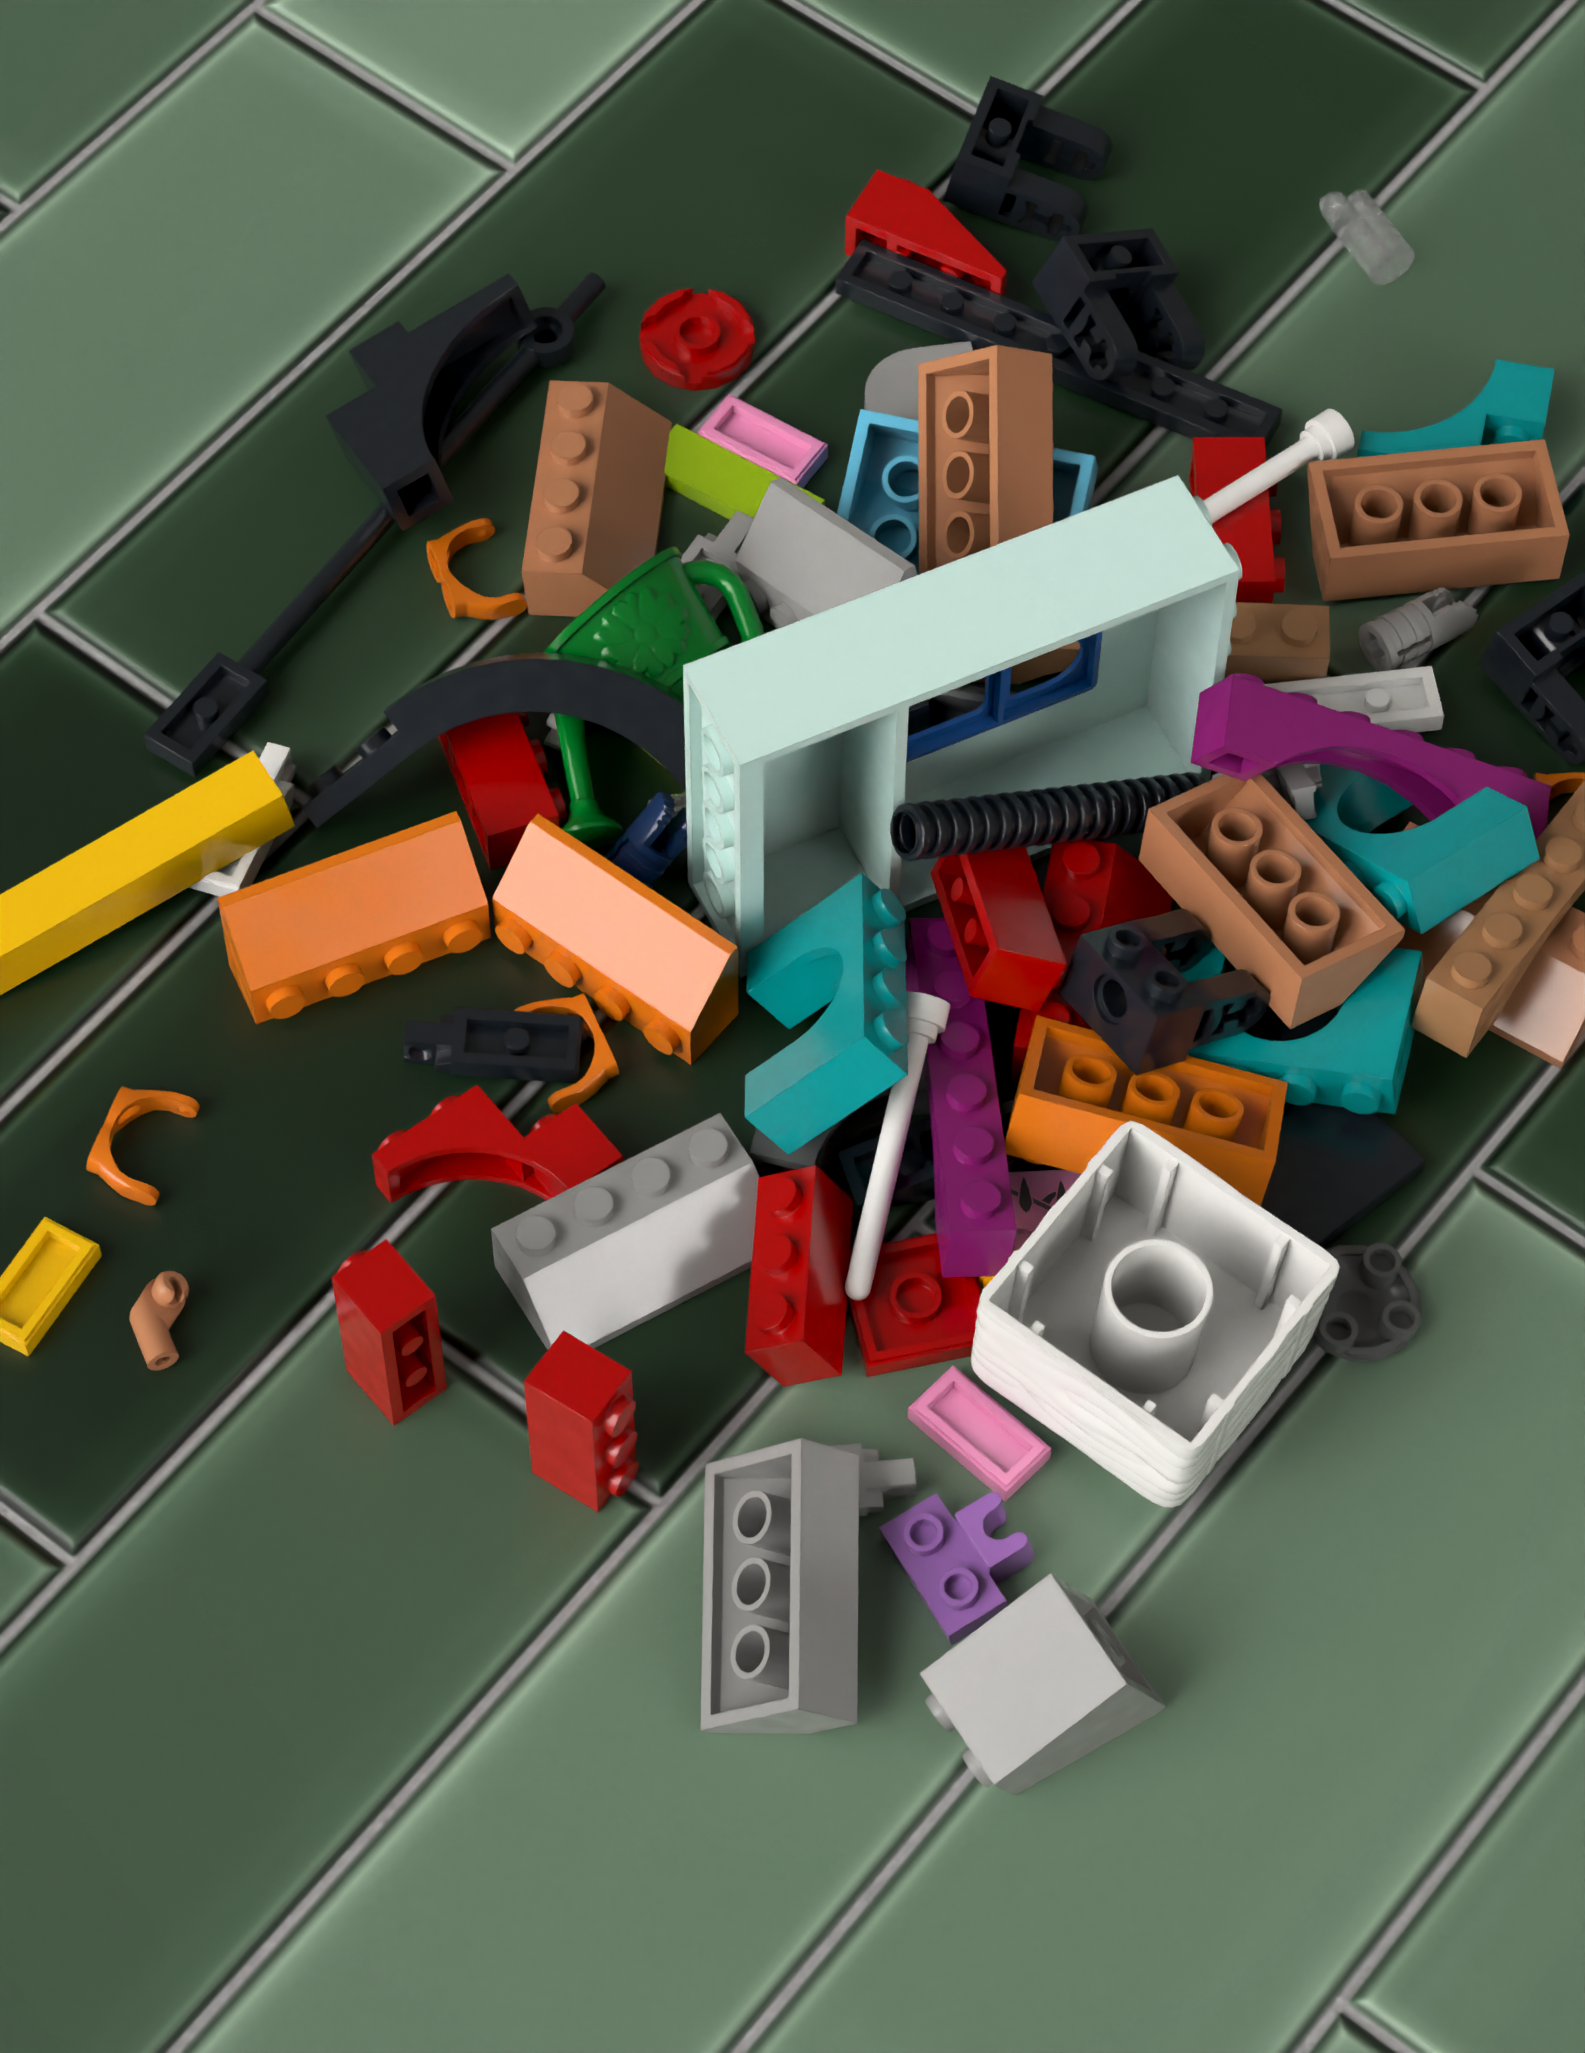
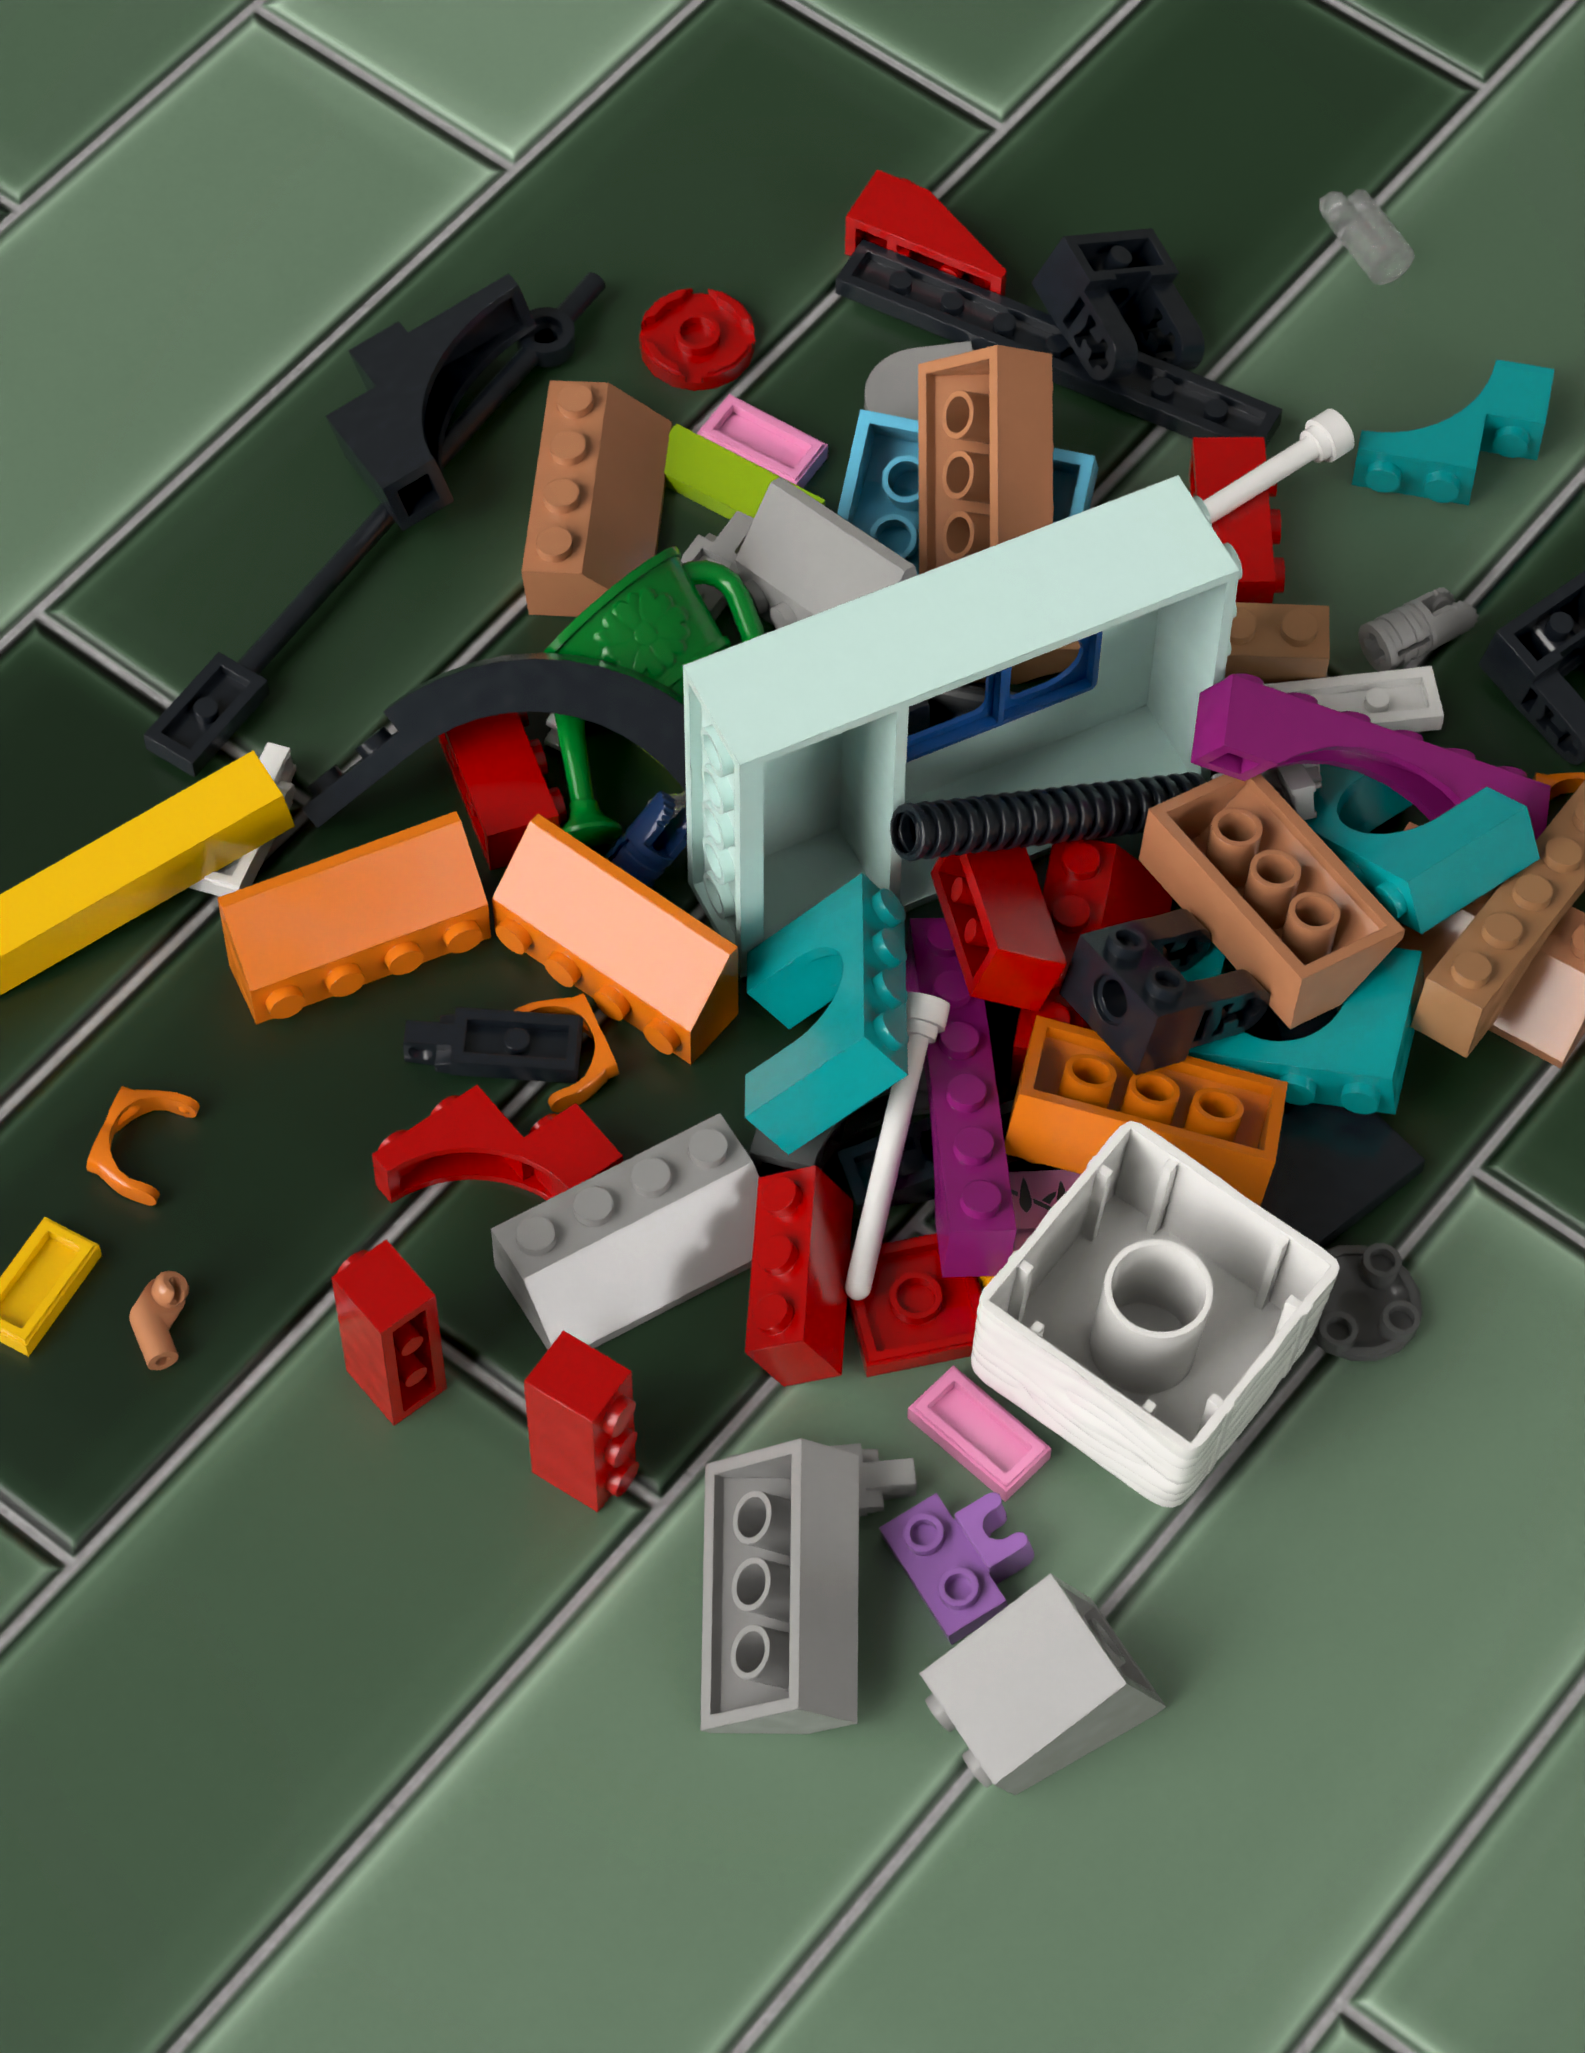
orange cap [426,518,527,620] -> none
black brick [943,76,1112,242] -> none
nougat slope [1307,439,1570,602] -> none

